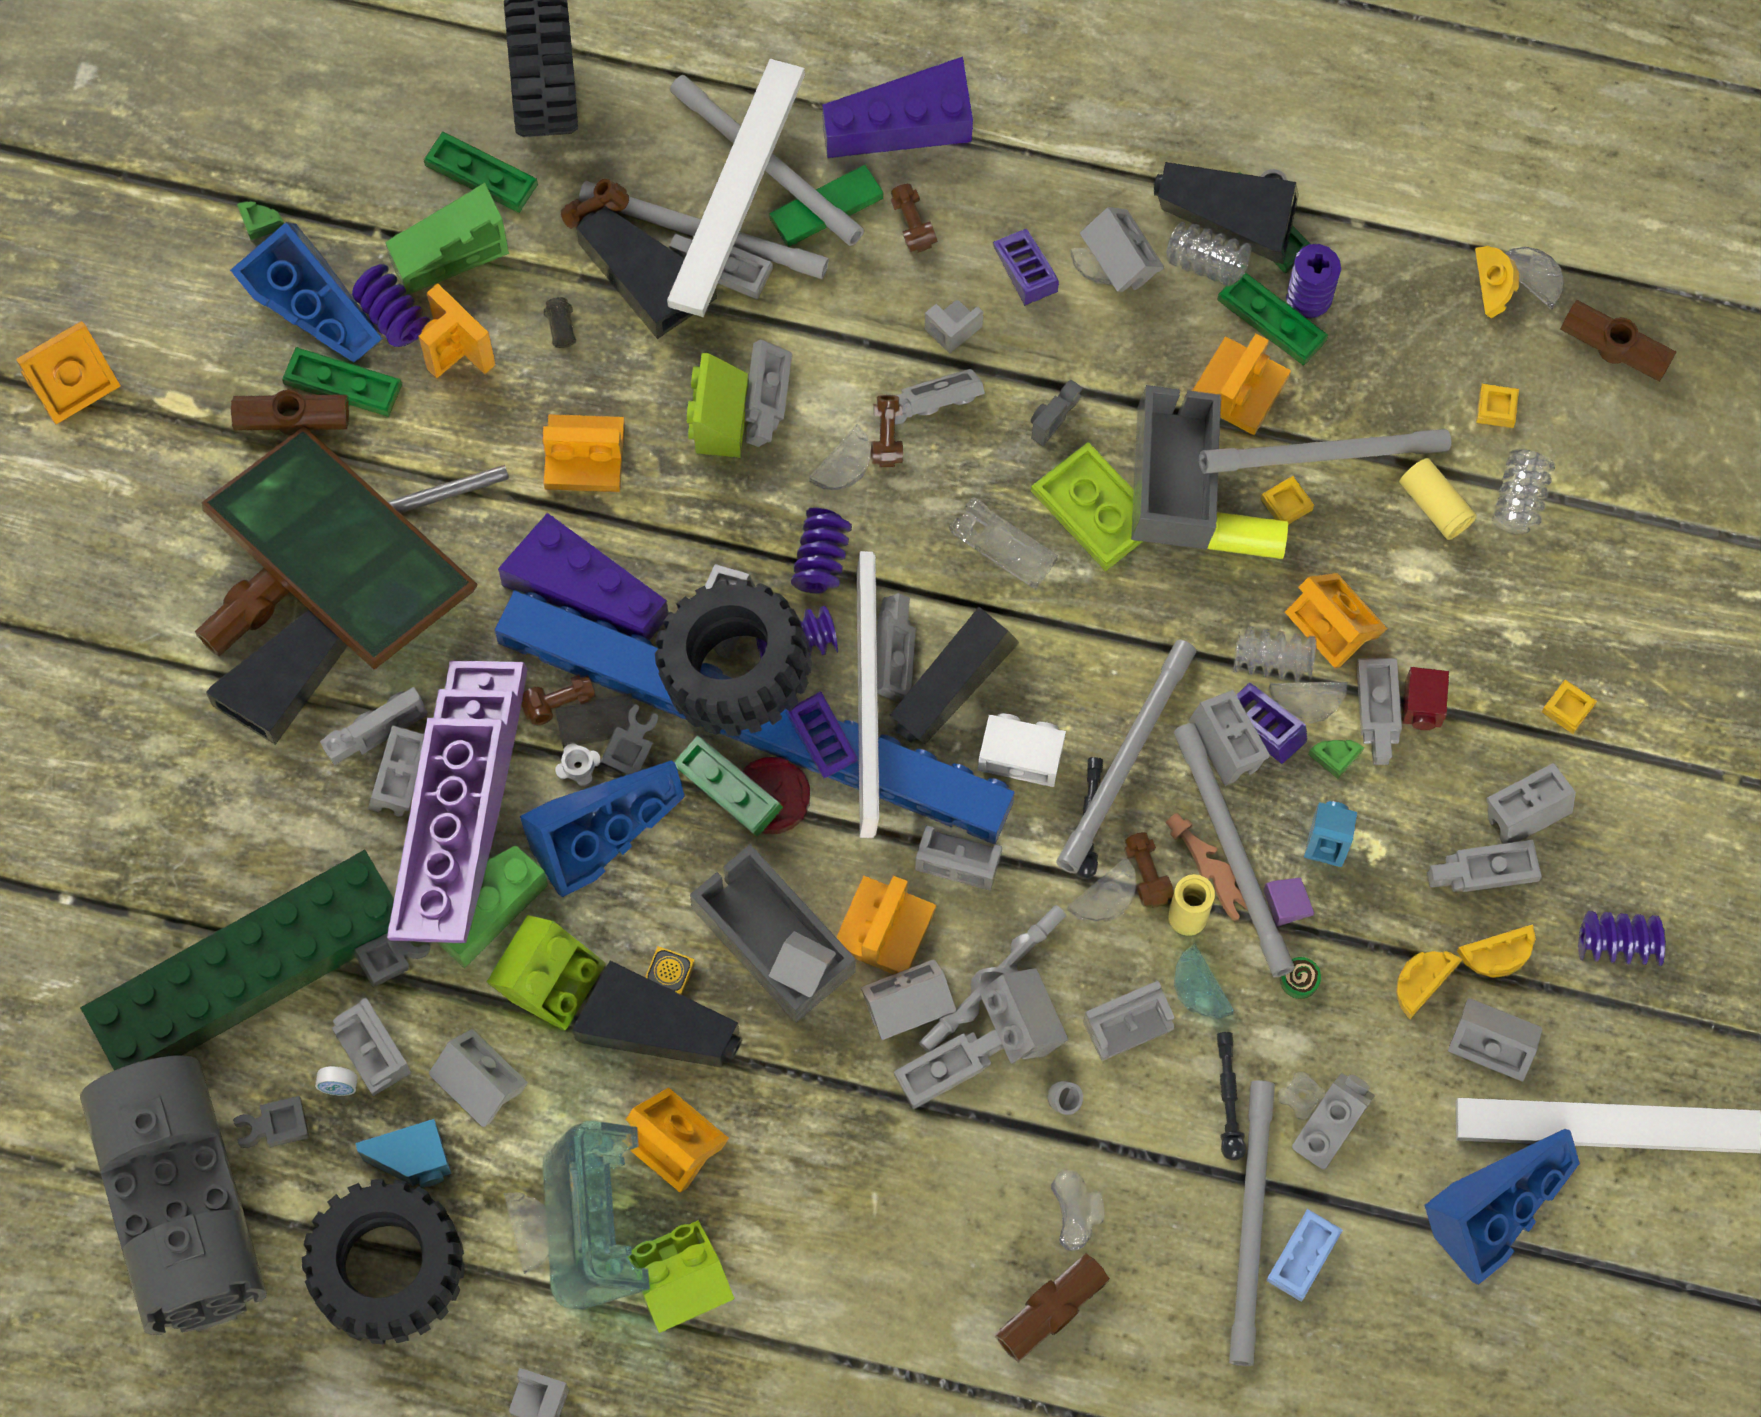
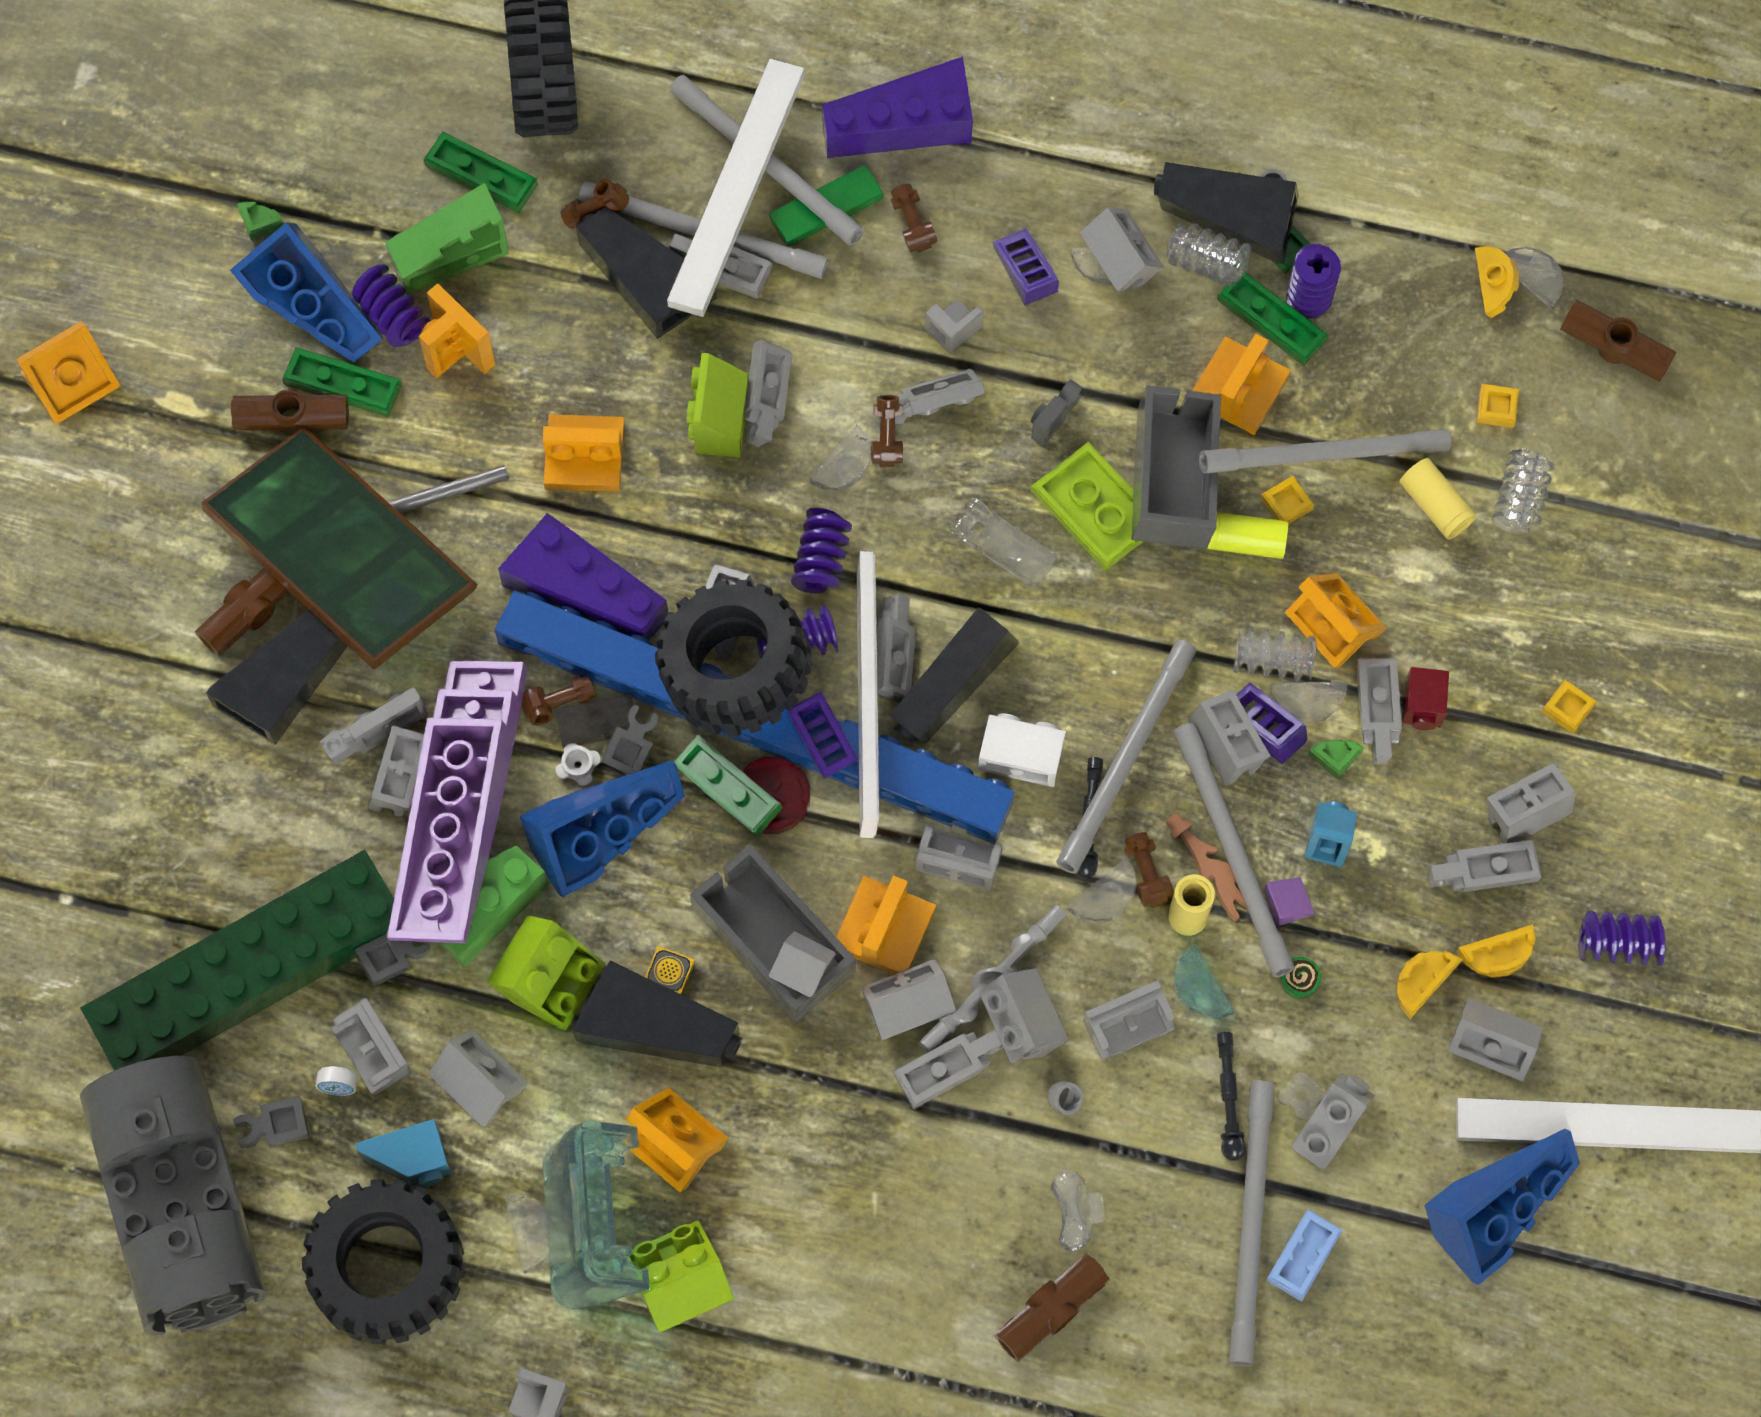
clear smoke pin [543,297,576,348] -> none

